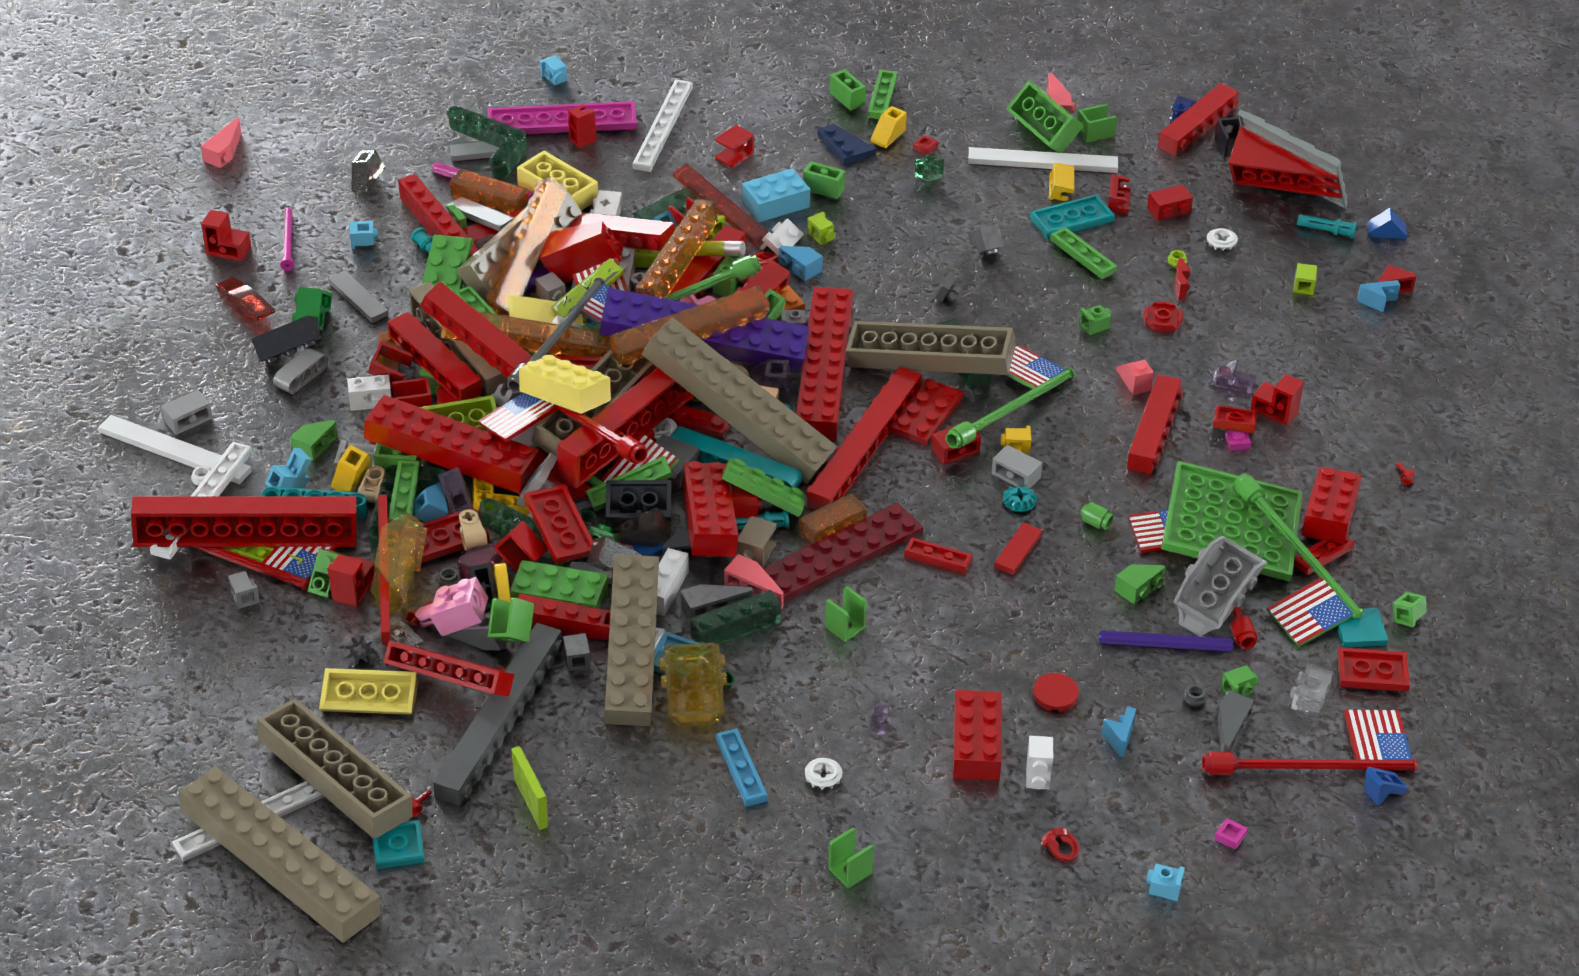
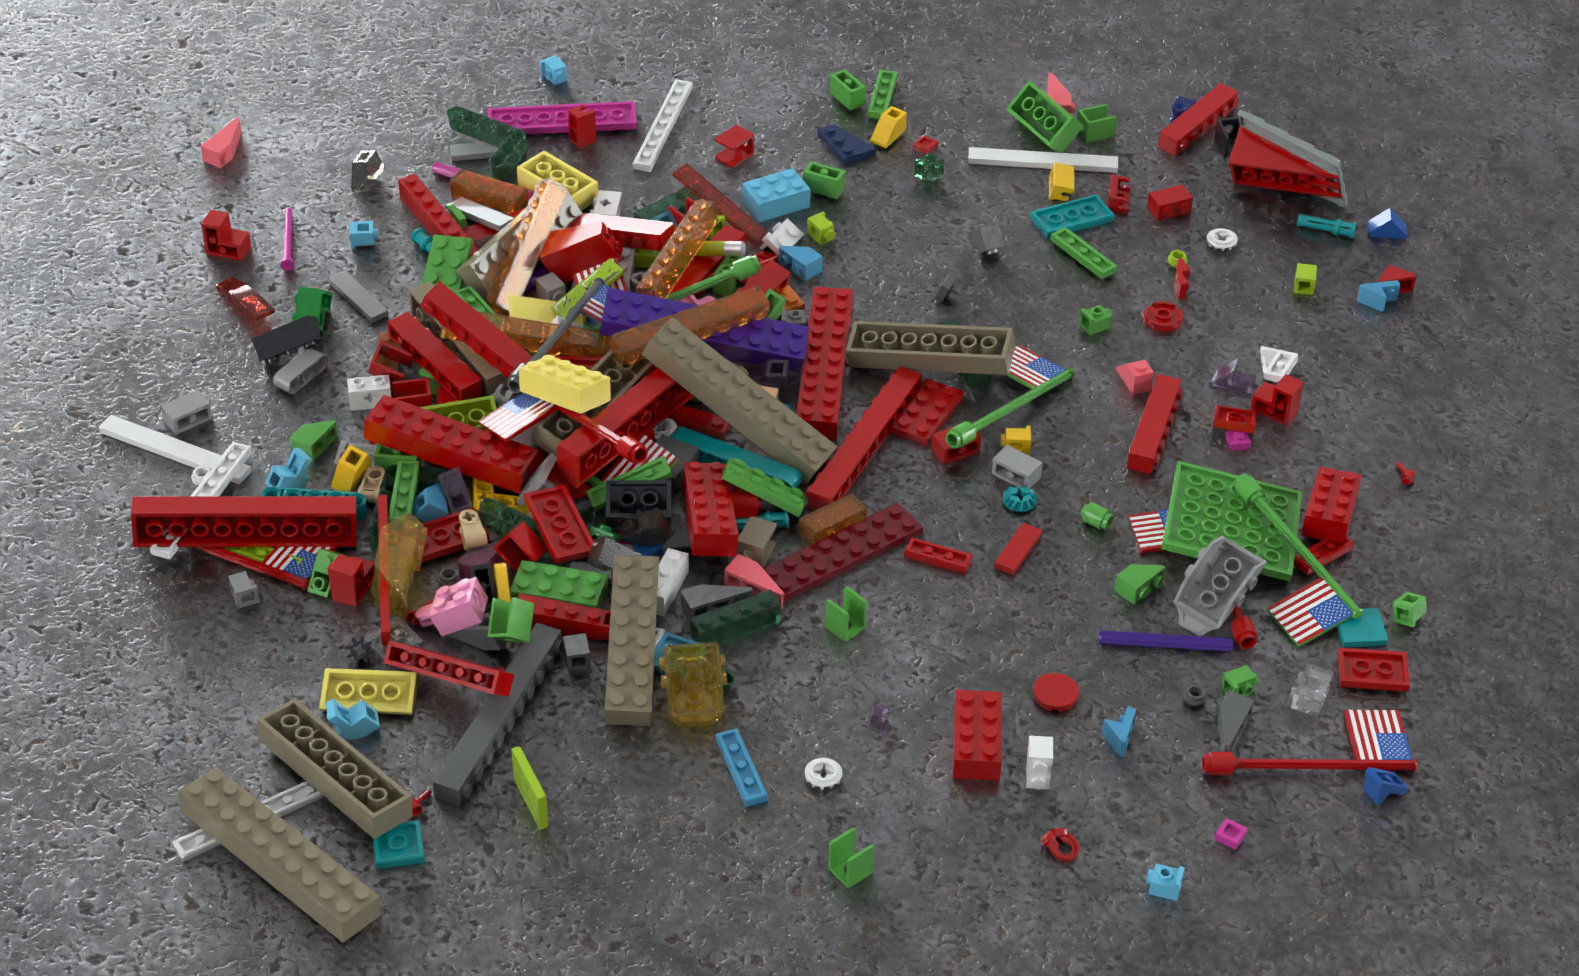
none -> medium azure brick [326,699,380,740]
none -> white wing [1261,346,1298,382]

